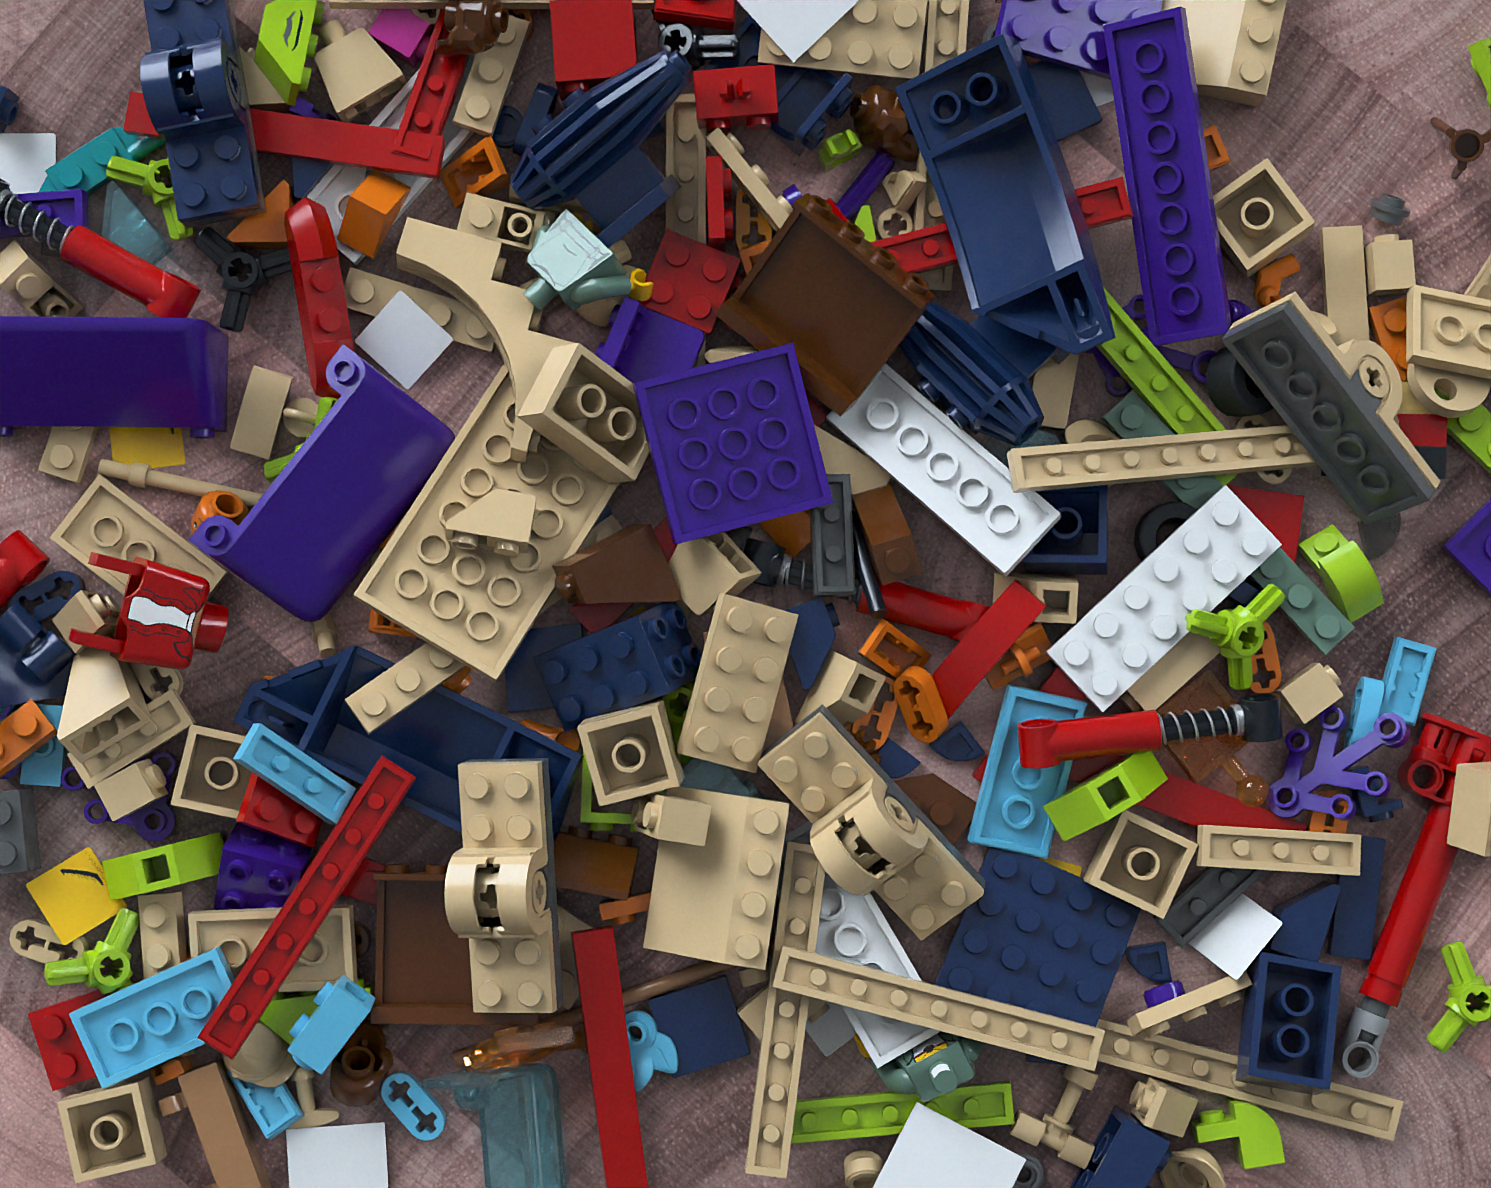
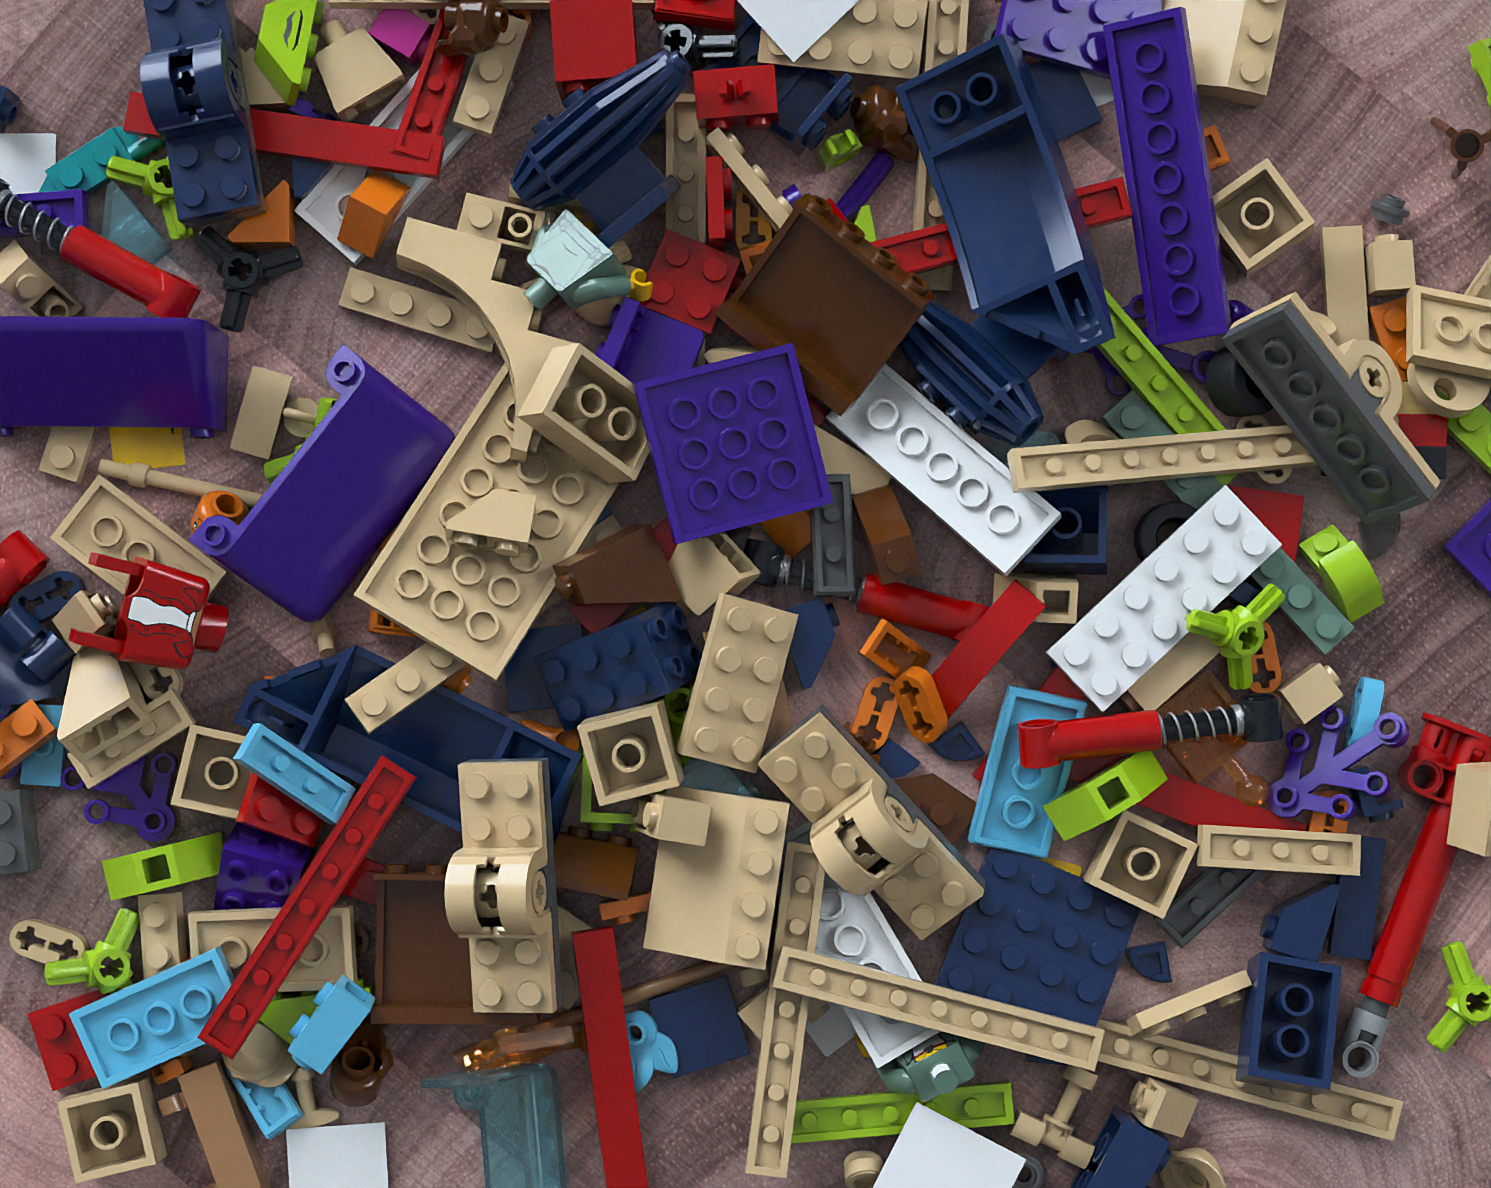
yellow sticker [26,847,127,945] -> none
tan brick [94,758,168,821] -> none
red brick [284,197,354,399] -> none
white sticker [355,291,453,389] -> none
medium azure beam [381,1070,447,1141] -> none
orange slope [440,136,510,208] -> none
dark blue tile [492,106,524,148] -> none
dark blue beam [513,82,559,156] -> none
tan slope [795,650,886,726] -> none
black bar [852,511,887,619] -> none
tan bush [876,208,913,240] -> none
tan tile [881,170,927,211] -> none
orange hips [985,622,1052,691] -> none
tan tile [1031,353,1079,431] -> none
dark purple tile [1143,980,1186,1008] -> none
white sticker [1188,894,1282,980] -> none
lime brick [1189,1097,1285,1169] -> none
orange arm [1253,253,1300,307] -> none
medium azure plate [1379,637,1437,726] -> none

